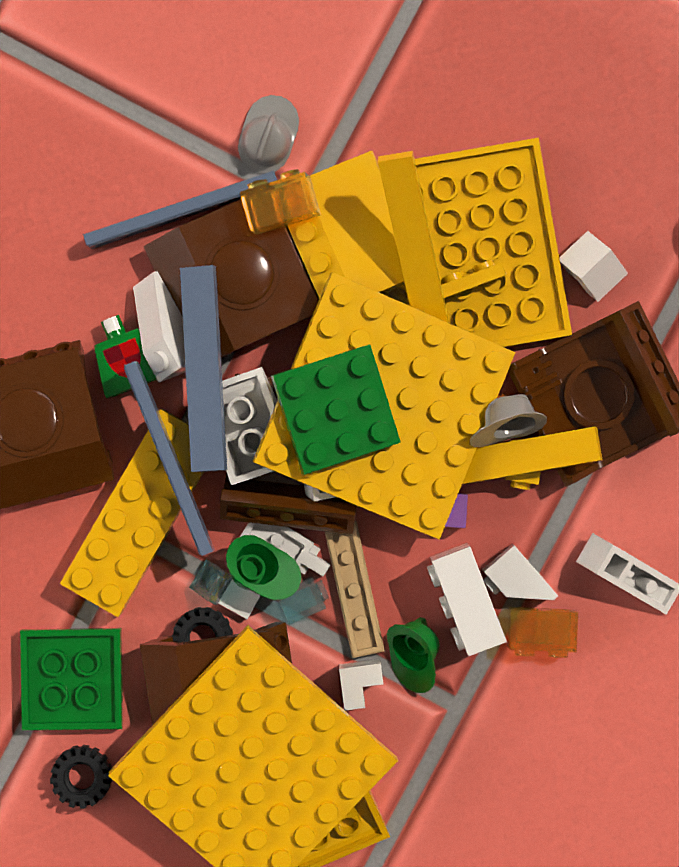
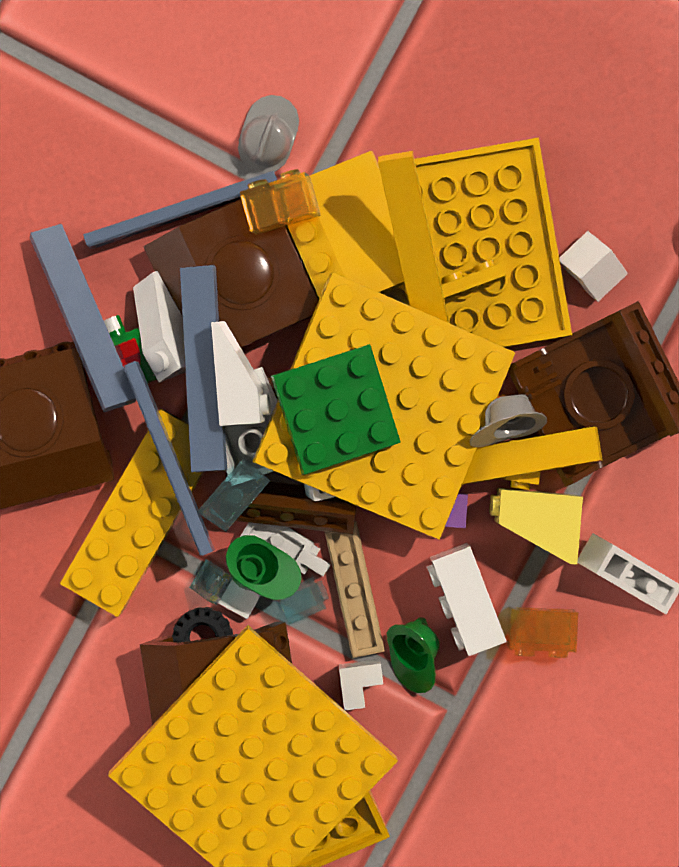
green plate [20,628,123,730] -> none
black tyre [50,745,112,809] -> none
white slope [482,544,558,600] -> none
none -> sand blue tile [30,224,136,412]
none -> clear light blue slope [197,459,270,531]
none -> white slope [211,321,271,426]
none -> light yellow slope [489,488,583,565]

